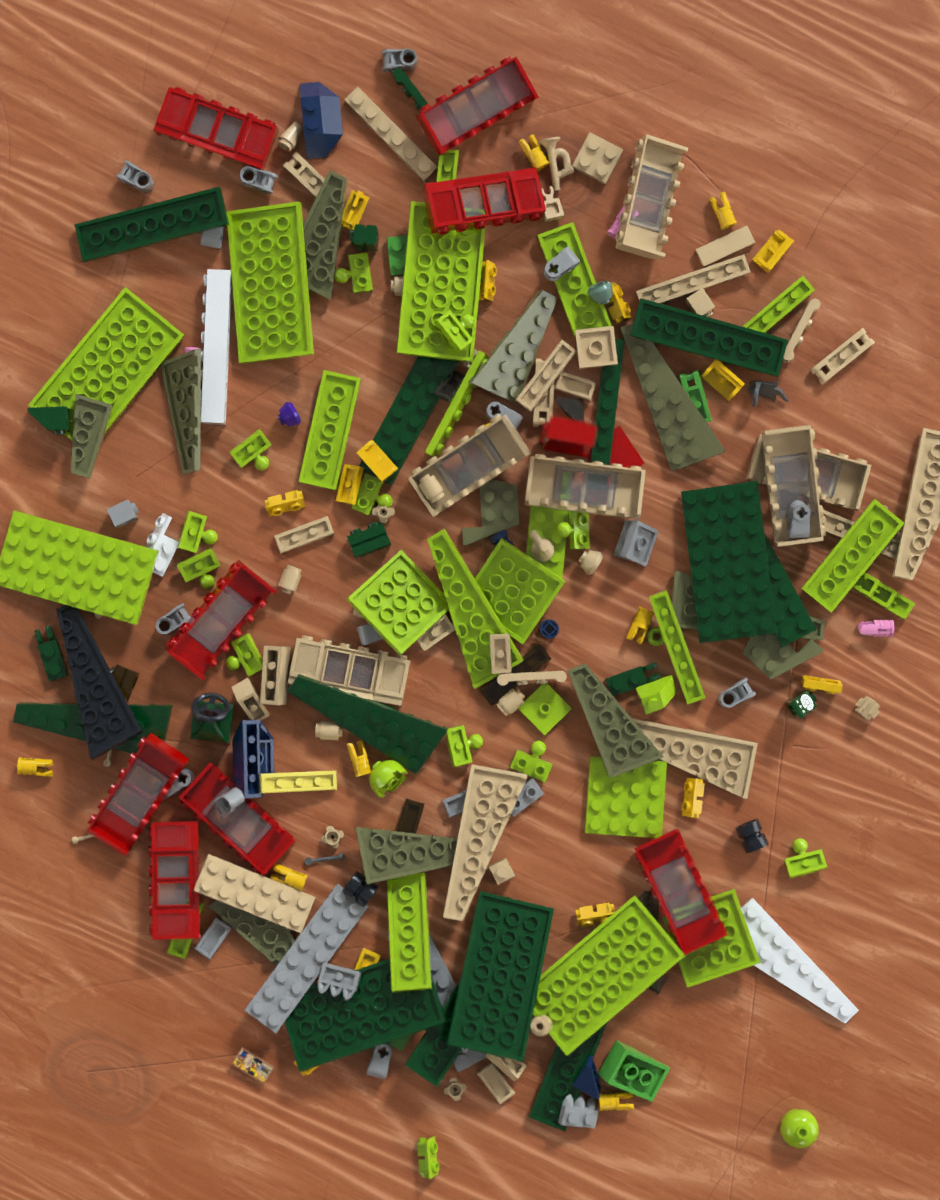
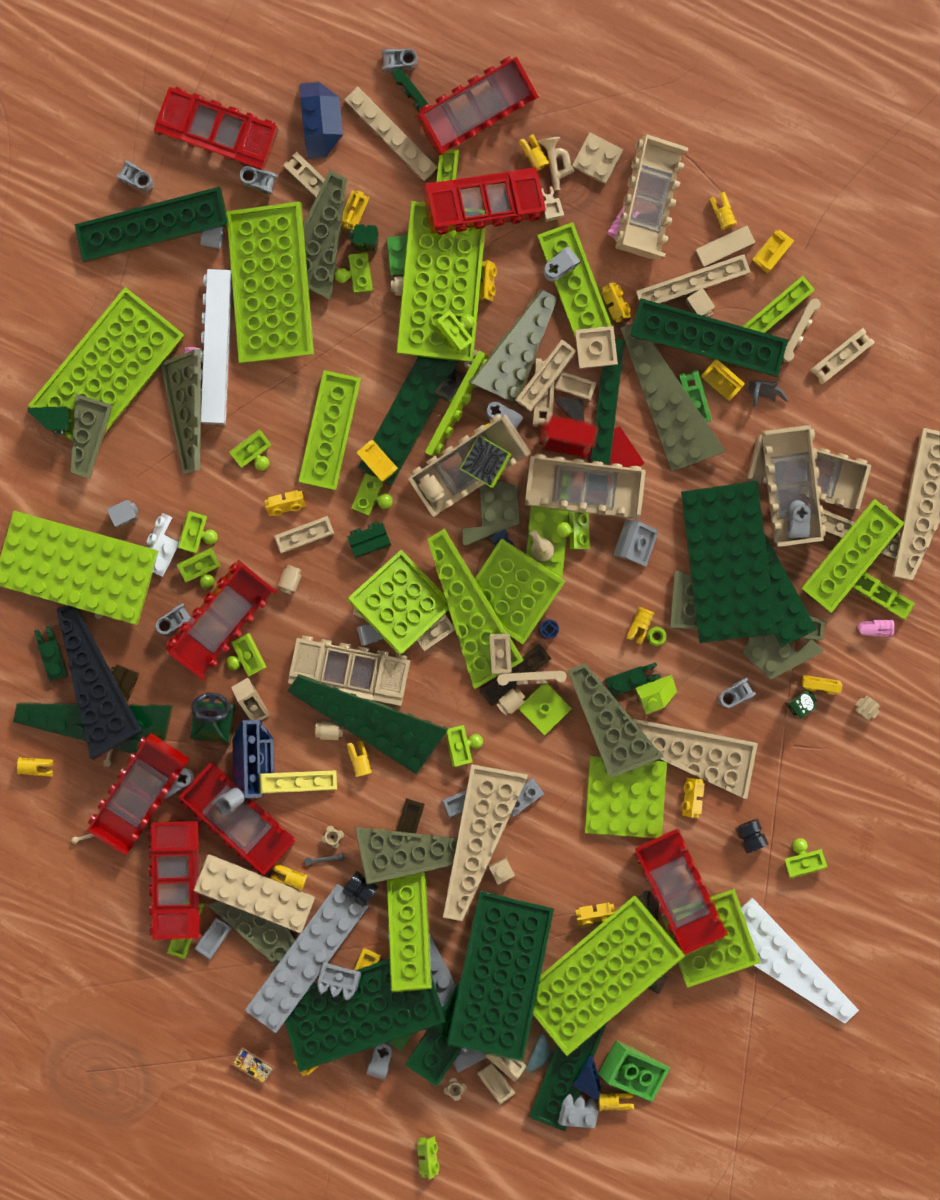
tan brick [260,646,291,705] -> none
dark purple cone [277,402,301,427] -> none
tan cone [278,122,303,152] -> none
yellow plate [336,464,364,505] -> none
lime cylinder [369,760,408,798] -> none
tan plate [372,505,395,523] -> none
lime plate [510,741,553,782] -> none
tan brick [531,1015,553,1036] -> none
tan cone [579,550,603,575] -> none
sand green cone [587,281,612,305] -> none
lime plate [649,590,705,705] -> none
lime cylinder [780,1109,819,1149] -> none
none -> tile [460,435,512,488]
none -> clear light blue slope [526,1032,553,1072]

